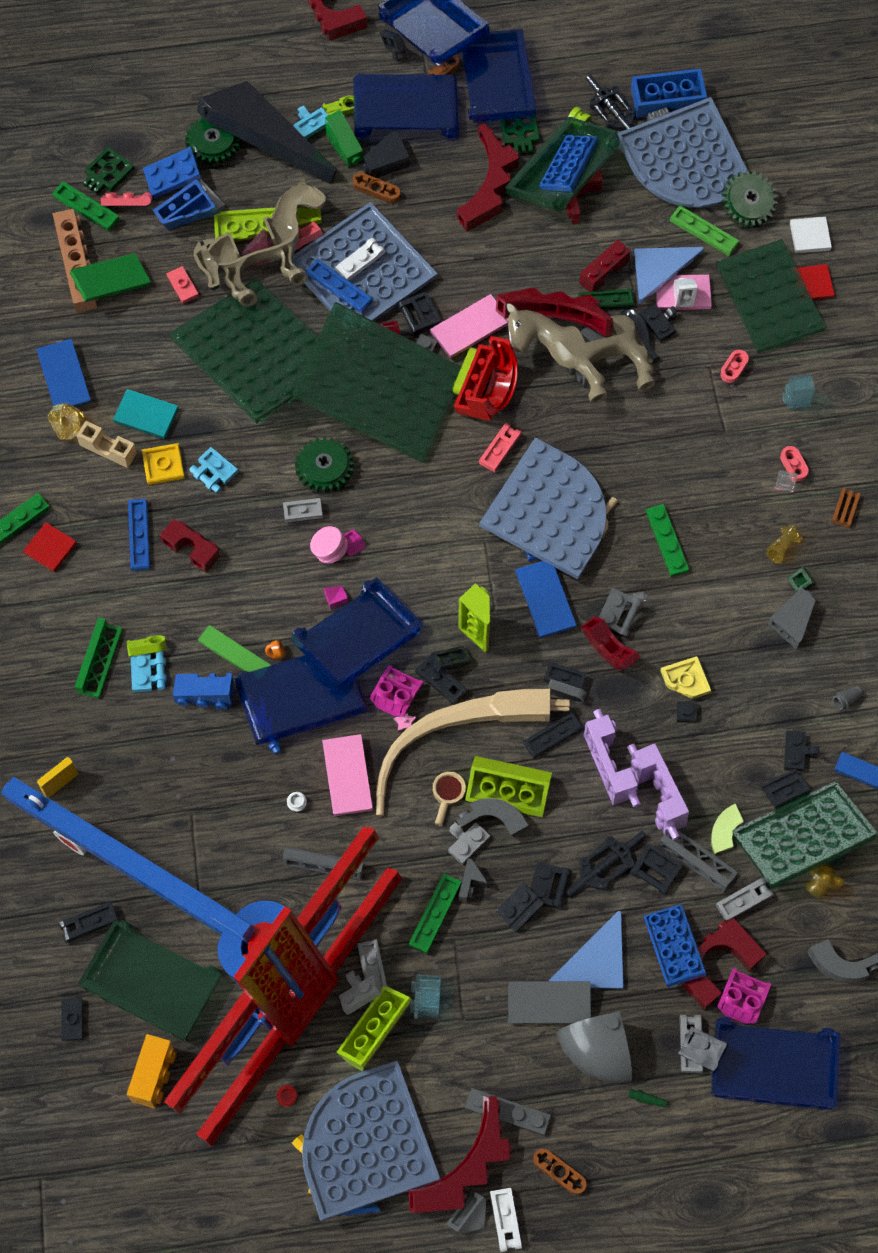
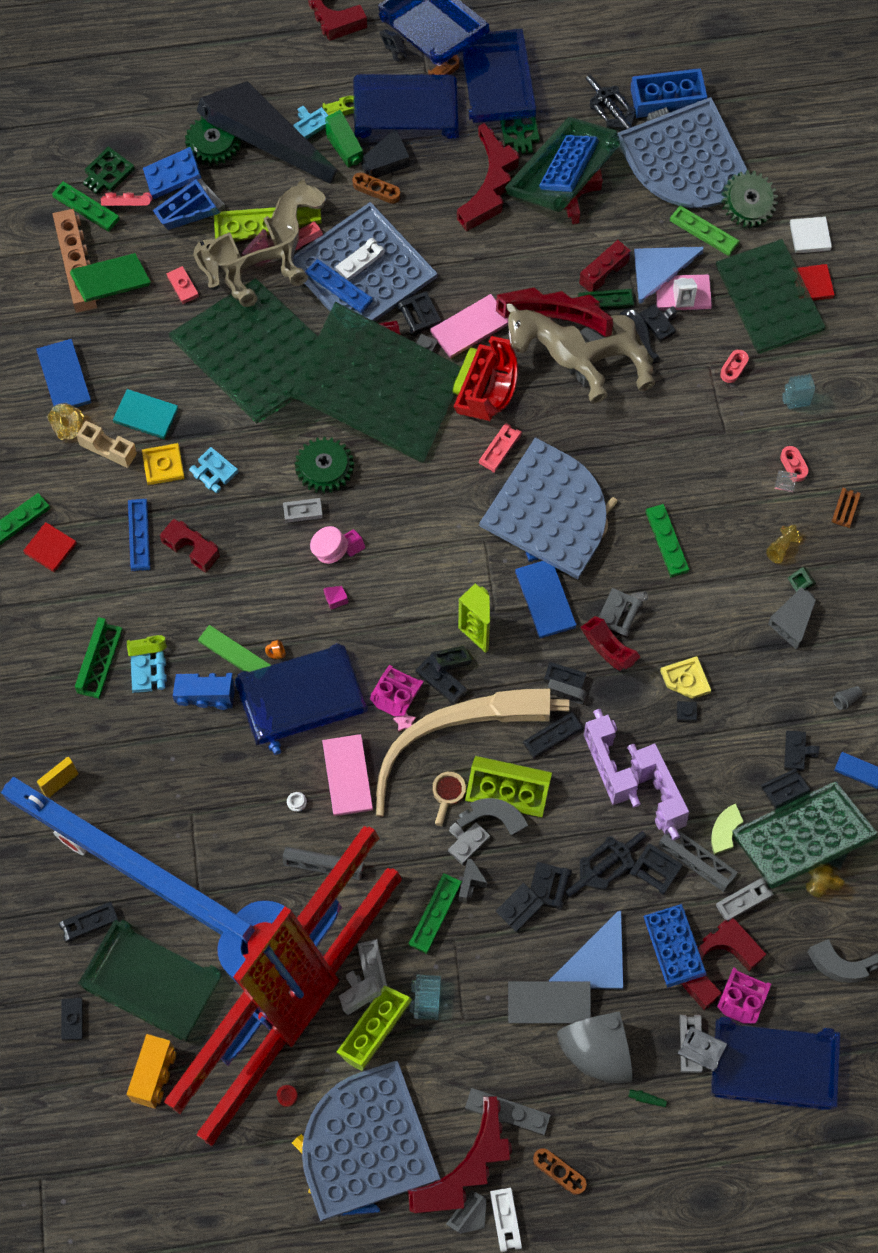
clear blue windscreen [291,577,423,689] -> none
lime wheel [567,107,592,131] -> none

